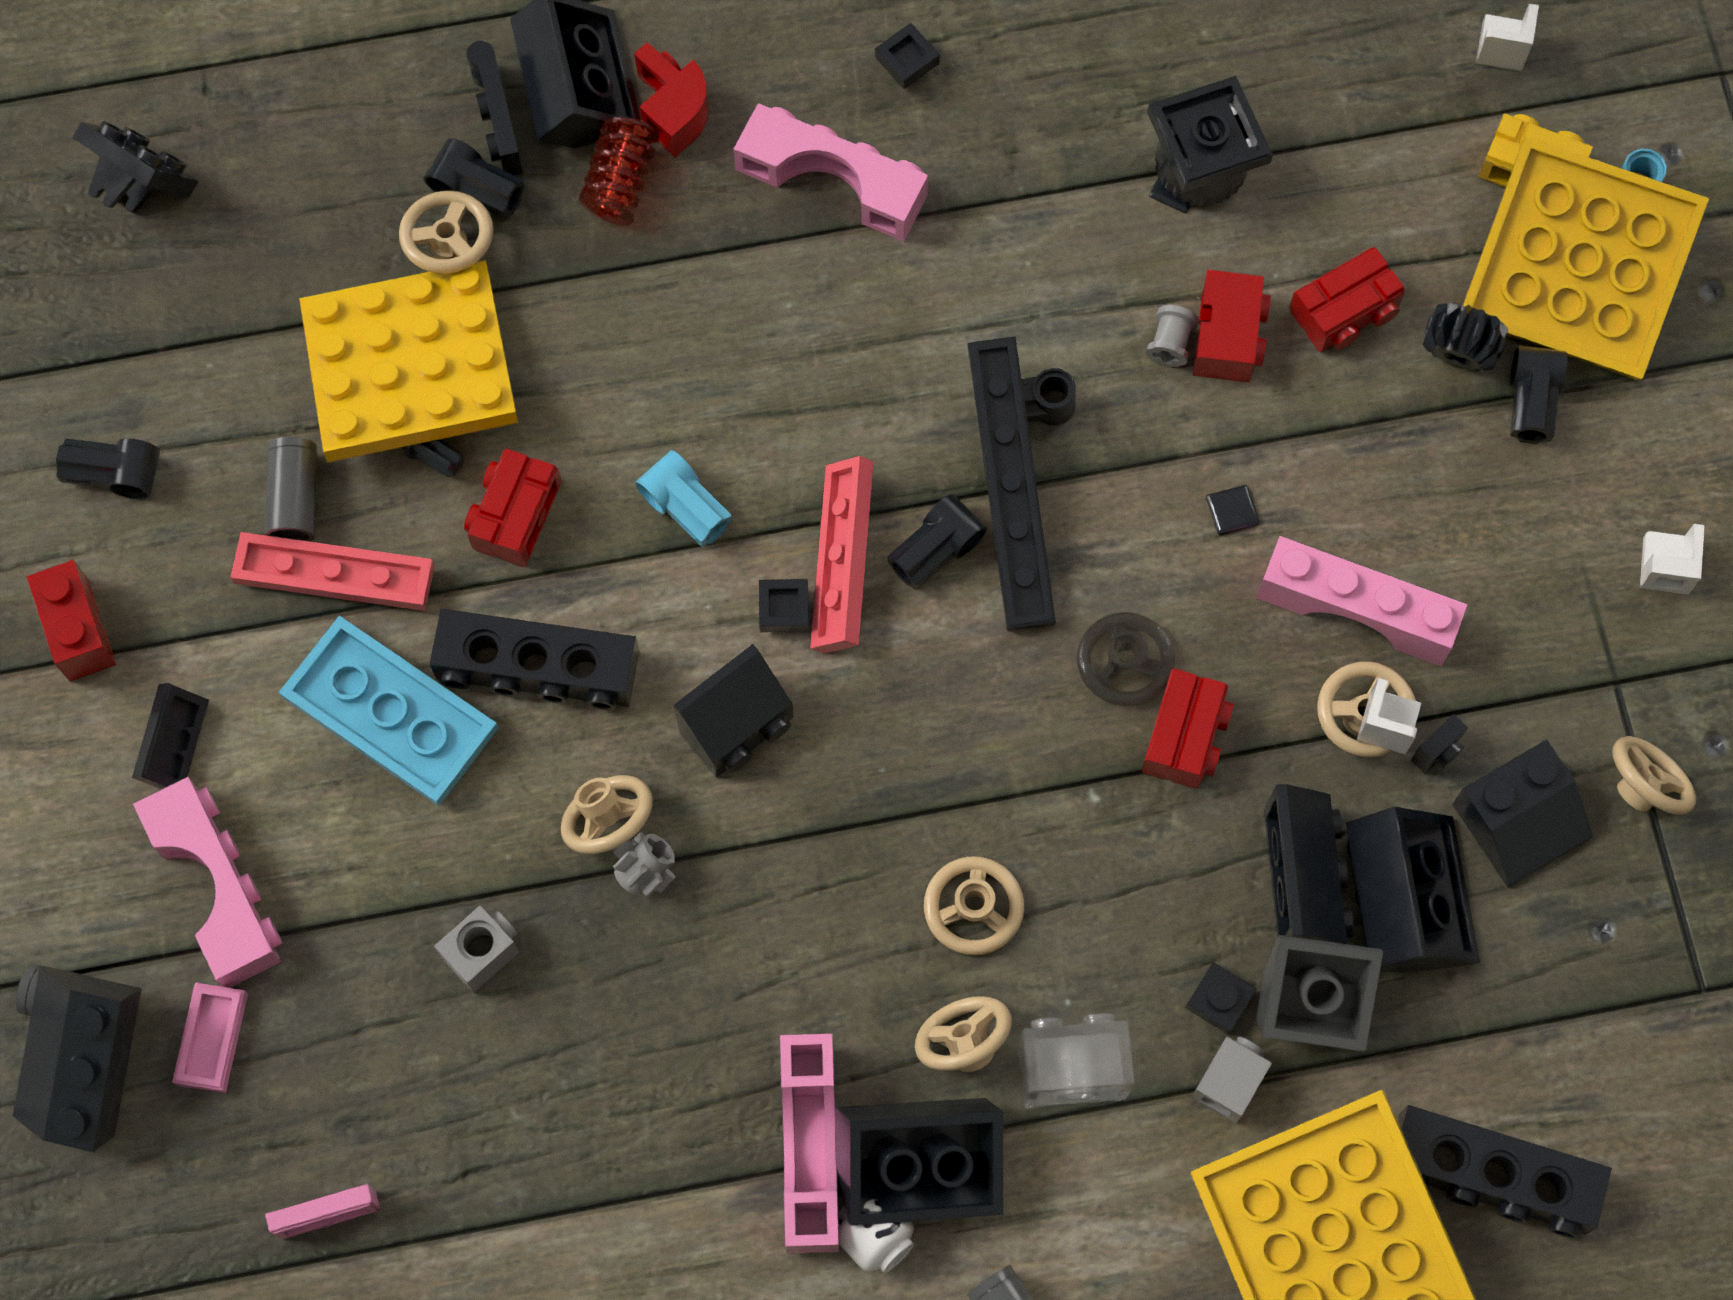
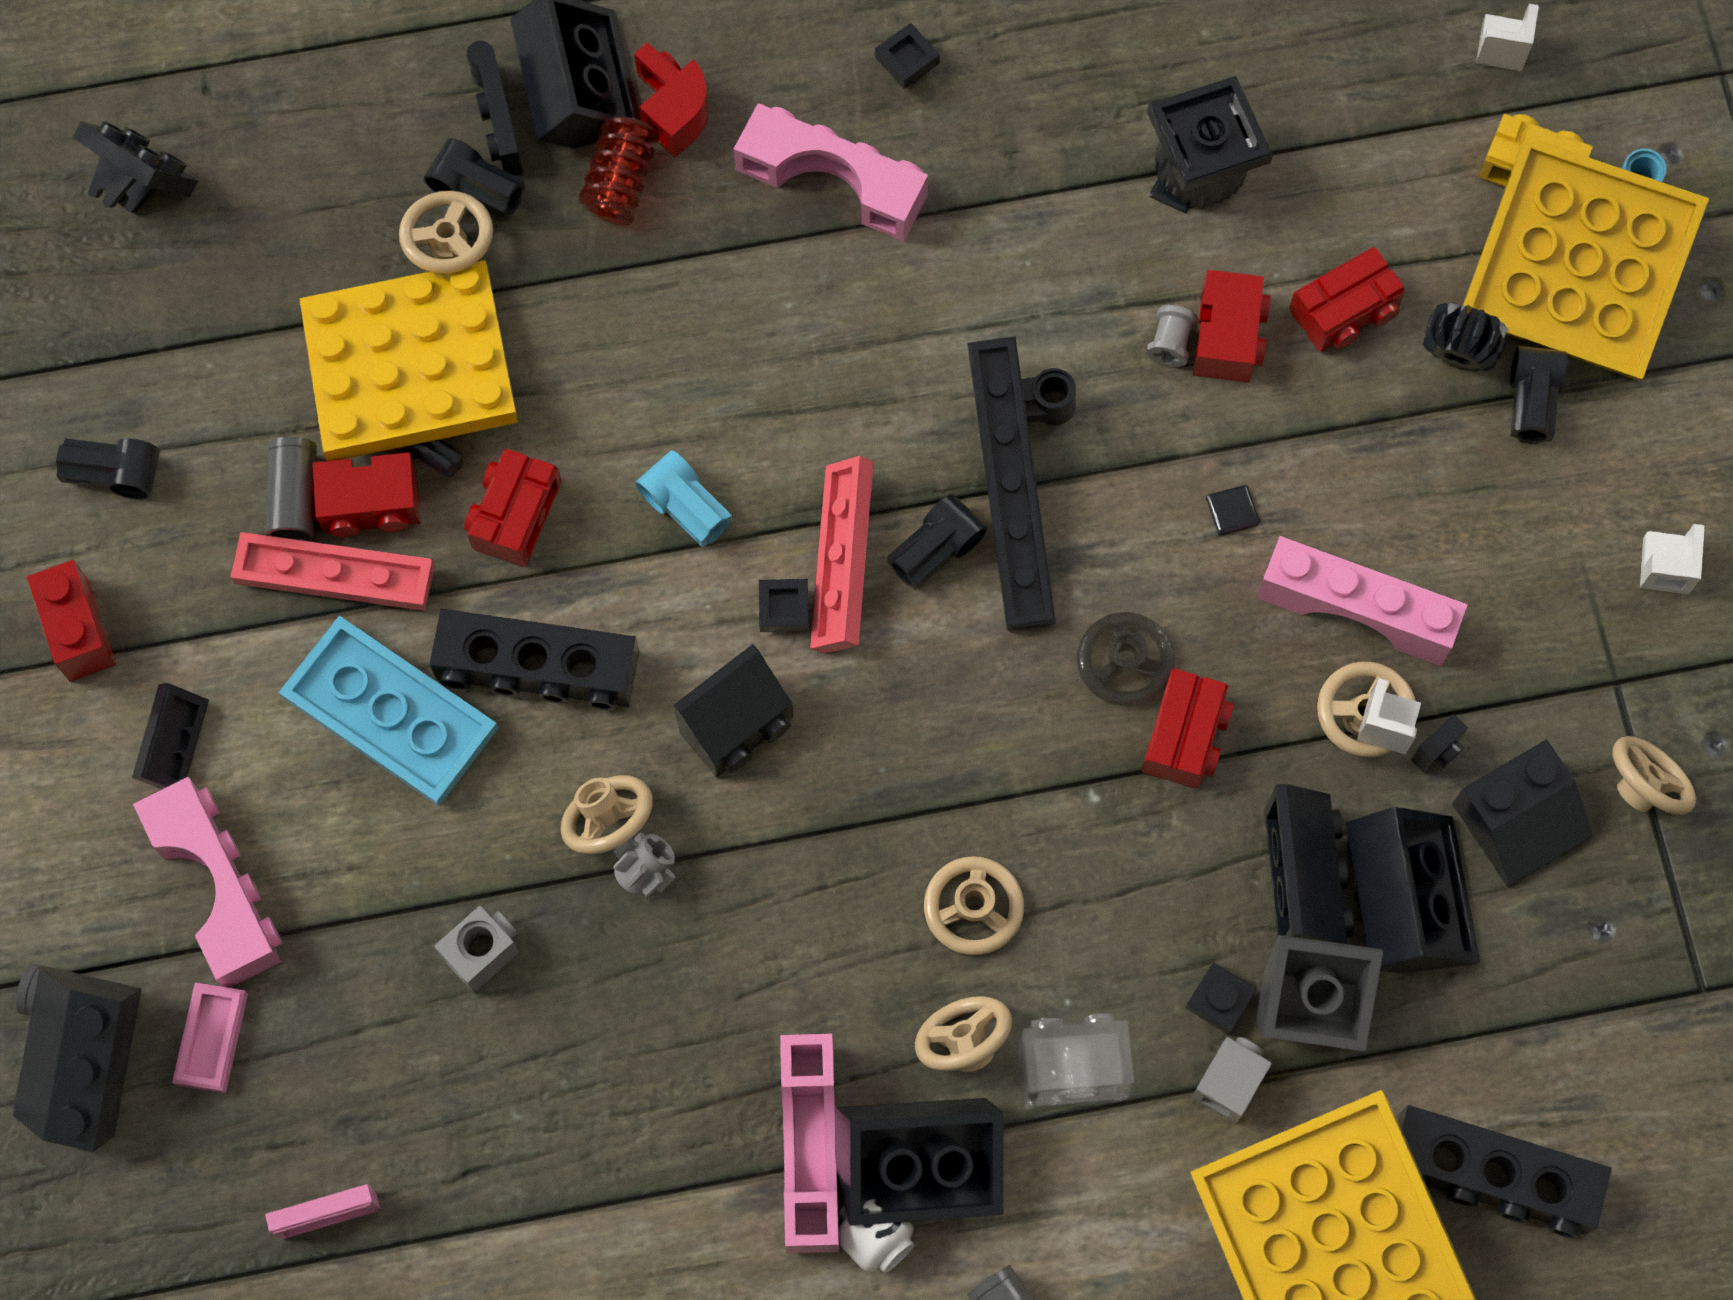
none -> red brick [313,452,421,537]

